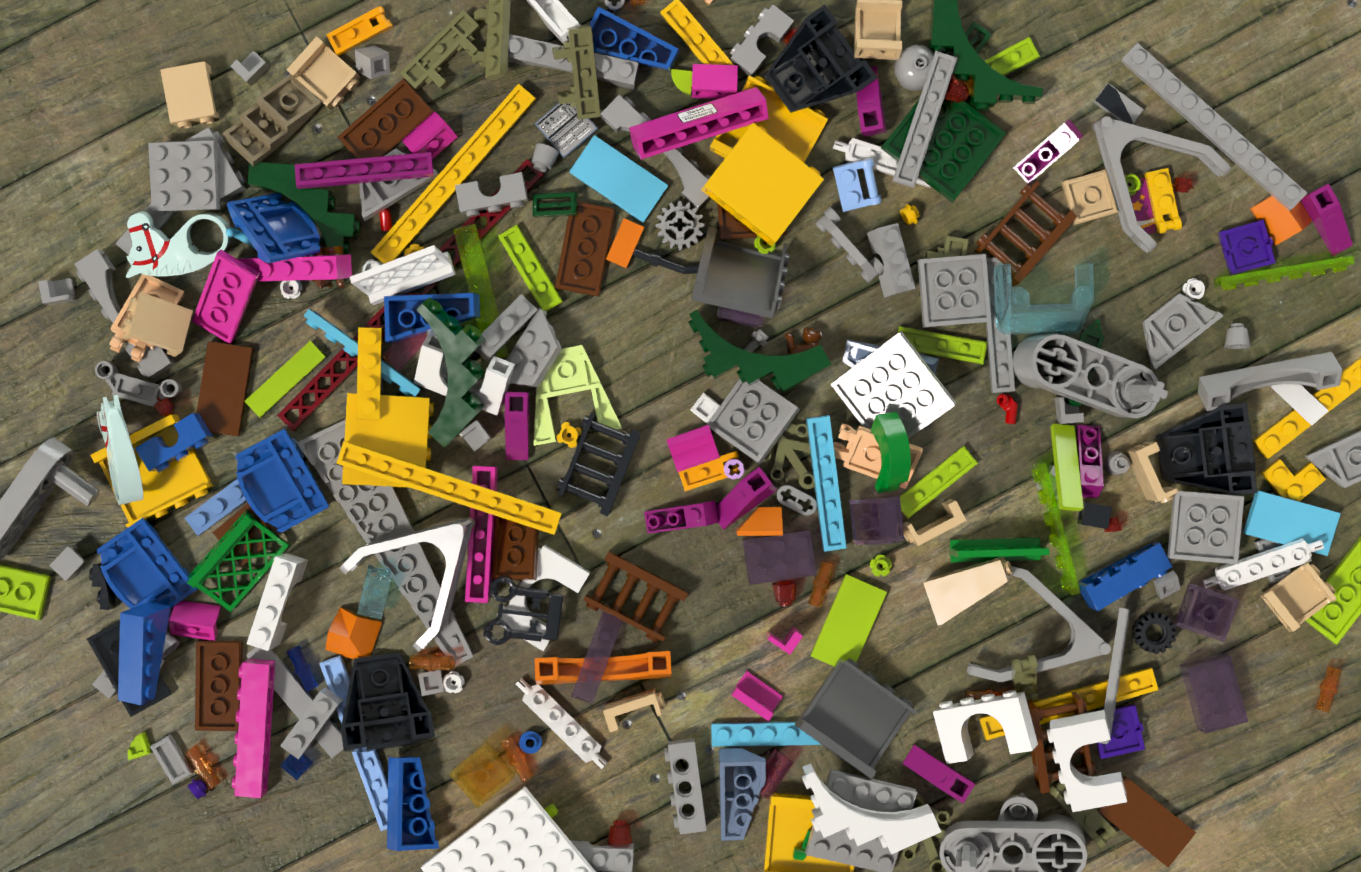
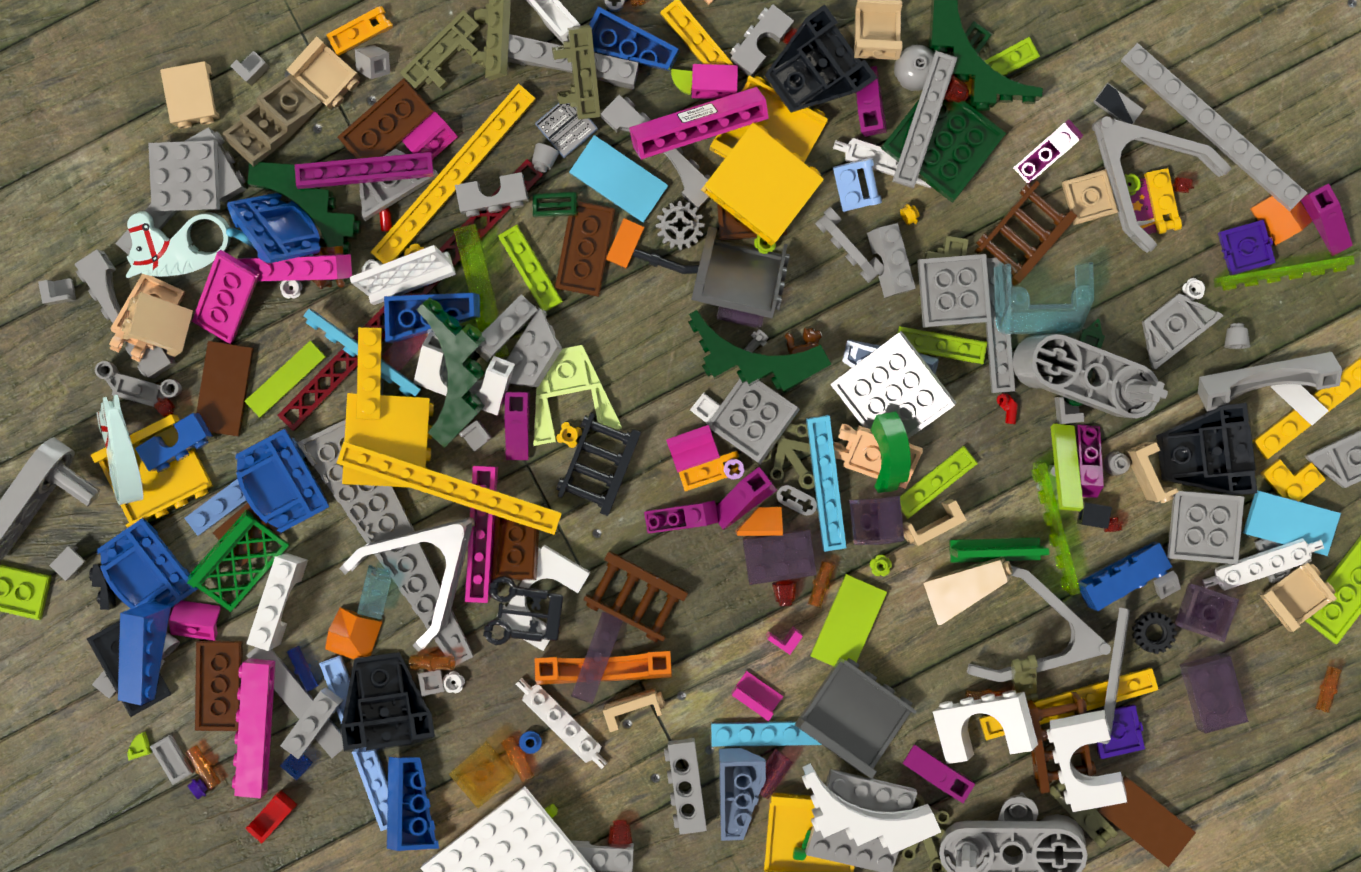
none -> red panel [245,790,298,844]

